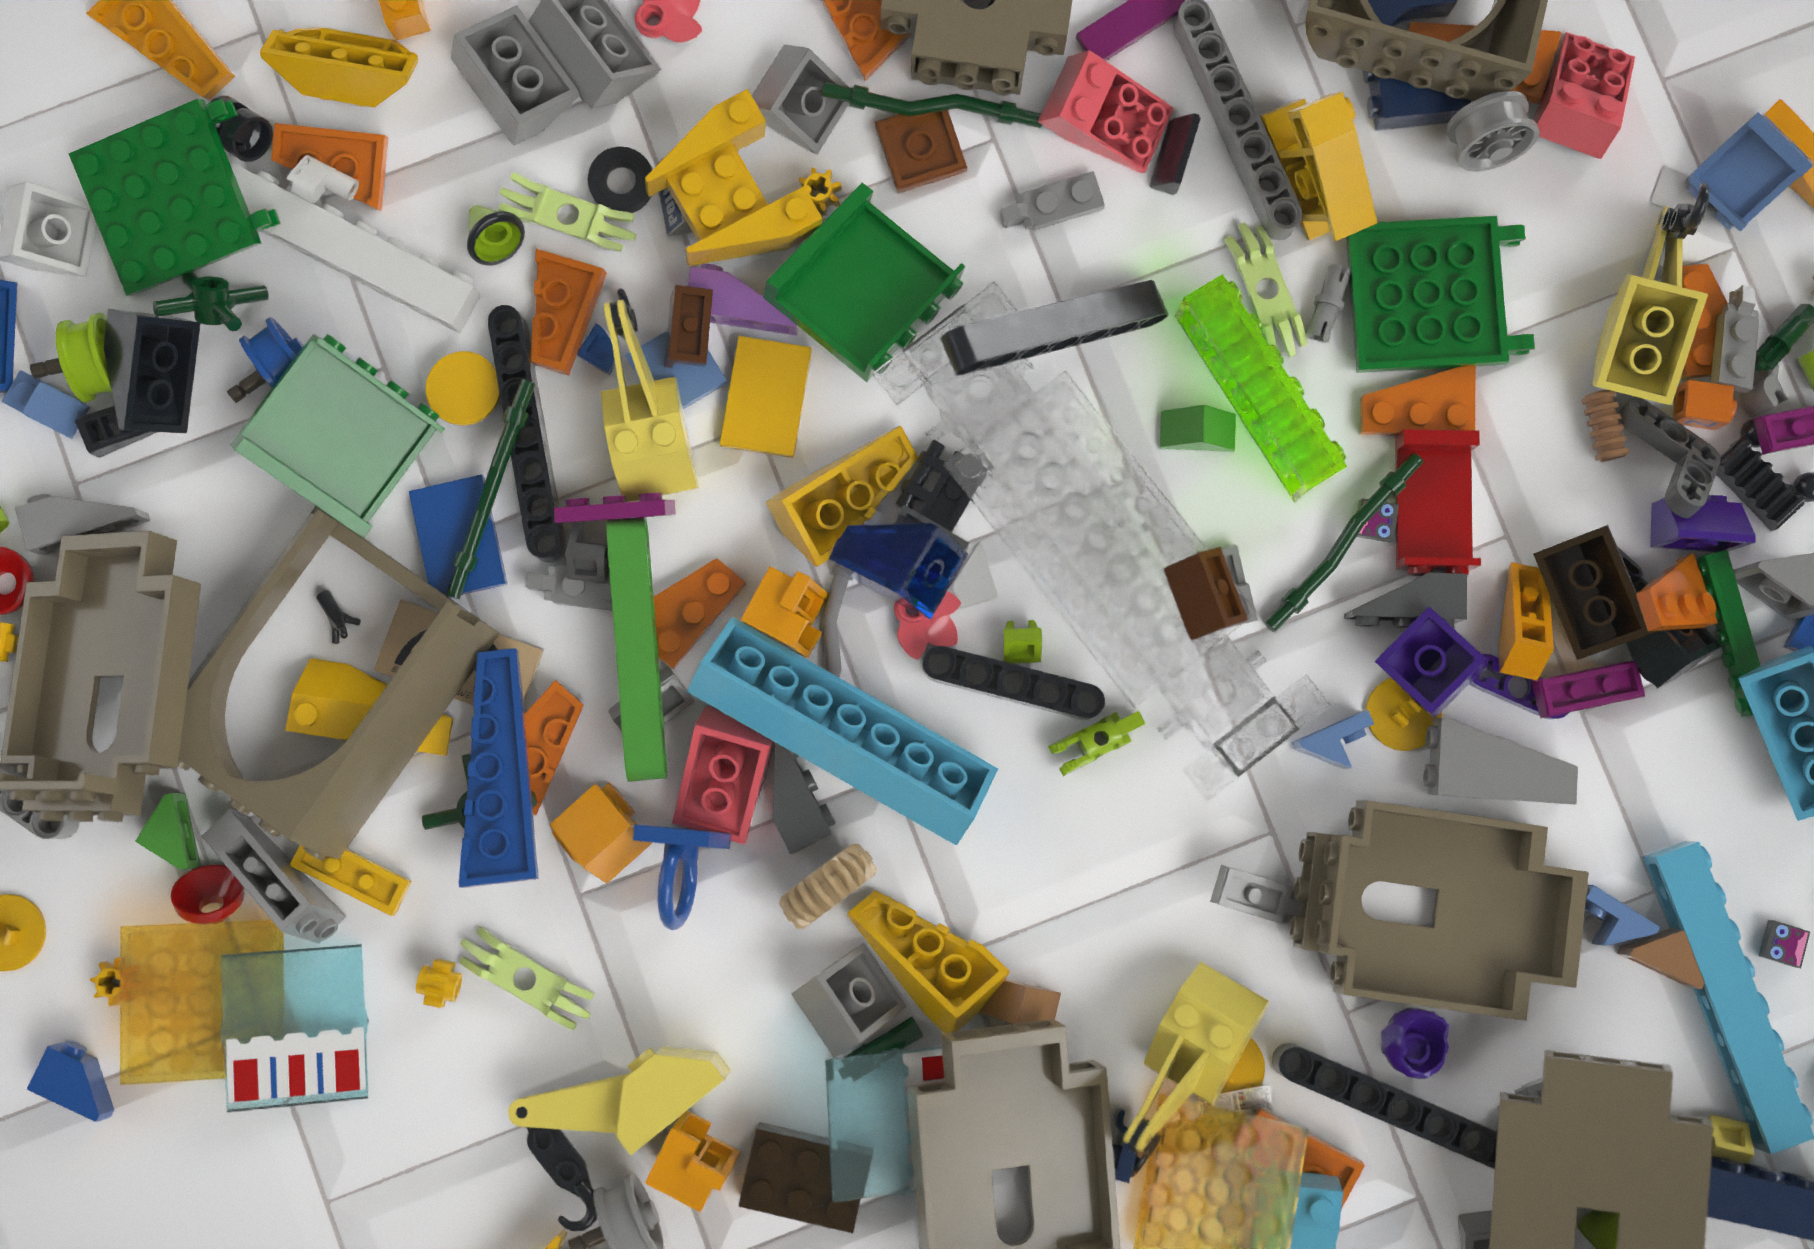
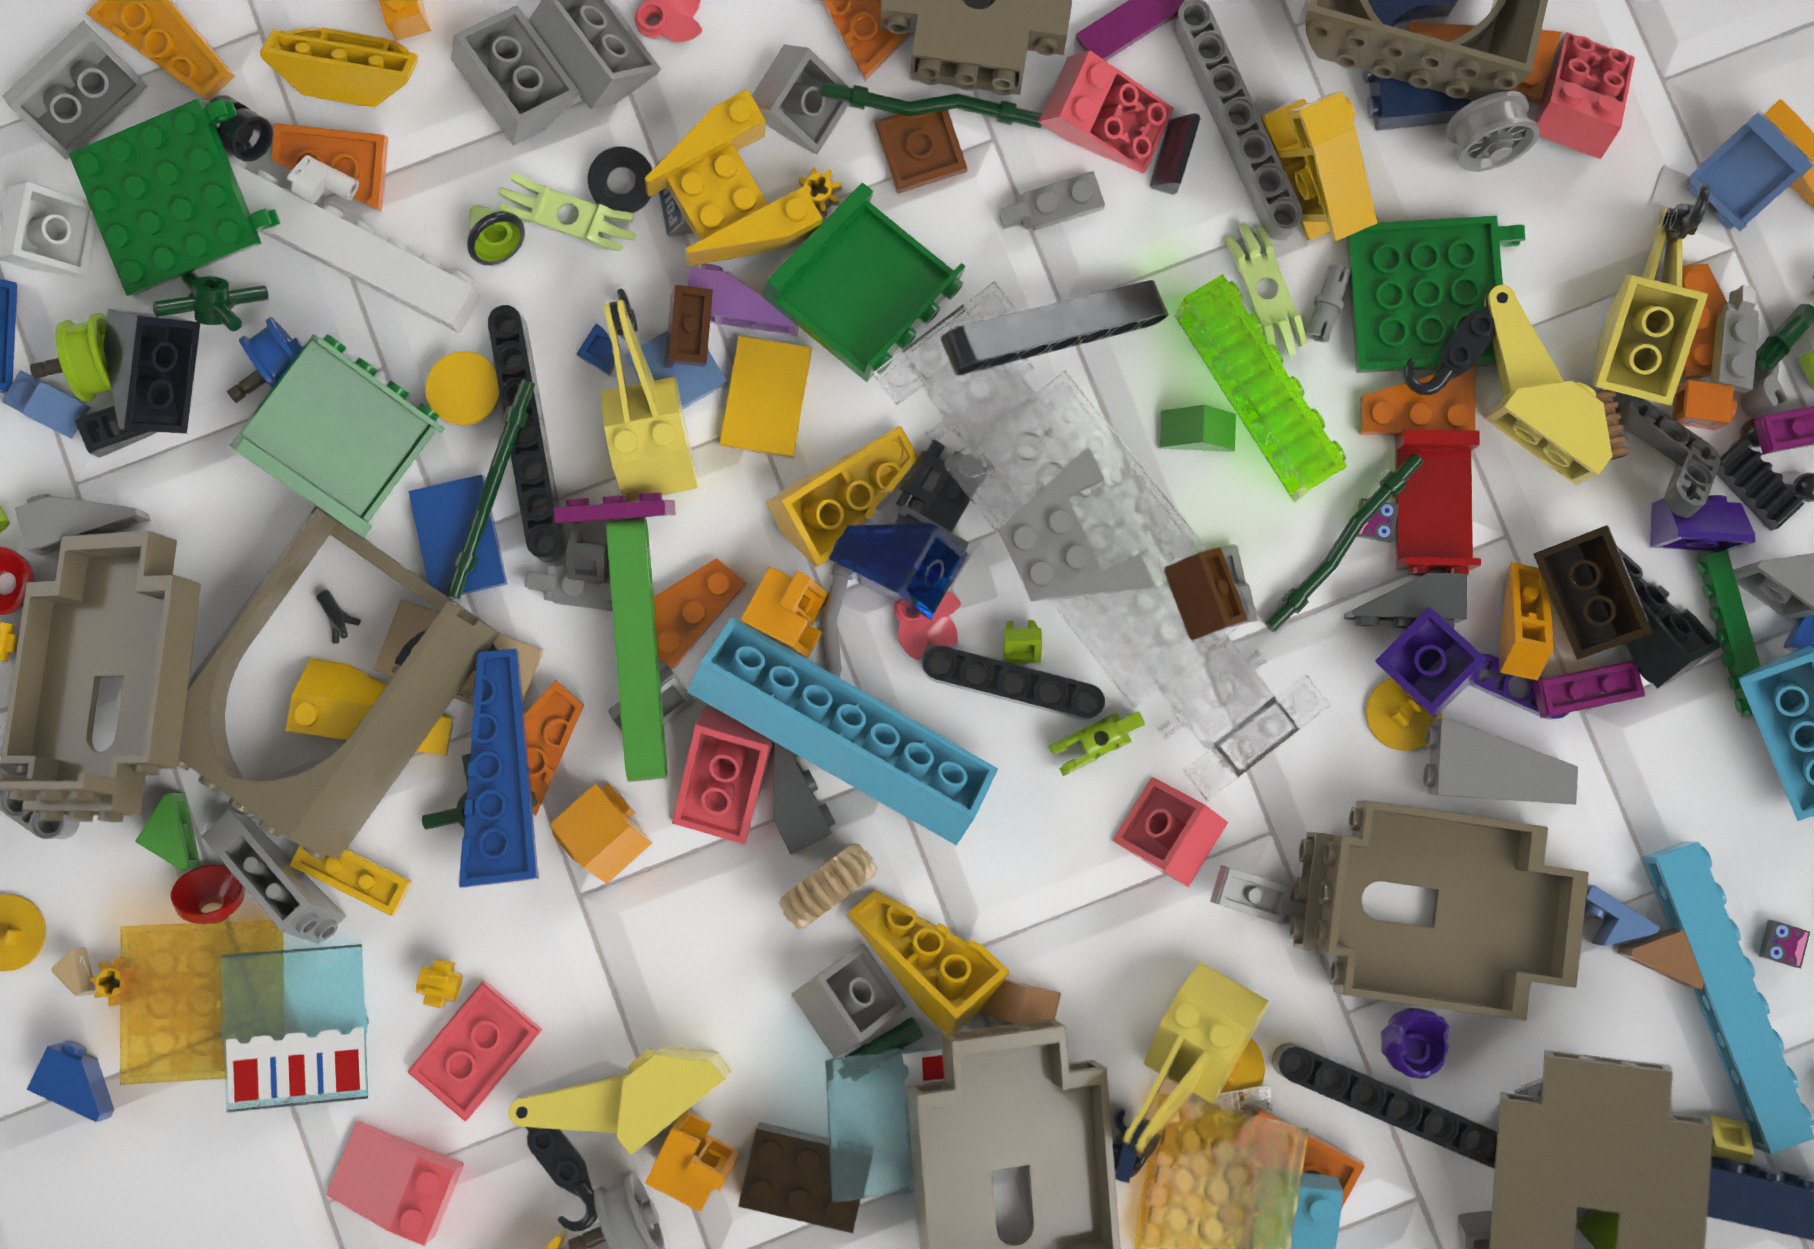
yellowish green piece [459,926,595,1030] -> none
orange wing [531,249,607,376] -> none
blue tile [633,825,731,930] -> none
medium blue slope [1291,710,1374,769] -> none
orange wing [1636,552,1718,631] -> none
none -> light grey slope [2,21,148,160]
none -> tan slope [51,947,96,996]
none -> coral slope [326,1121,465,1246]
none -> coral tile [407,981,543,1122]
none -> light grey wing [998,447,1155,602]
none -> coral slope [1112,777,1229,888]
none -> light yellow slope [1403,285,1612,485]

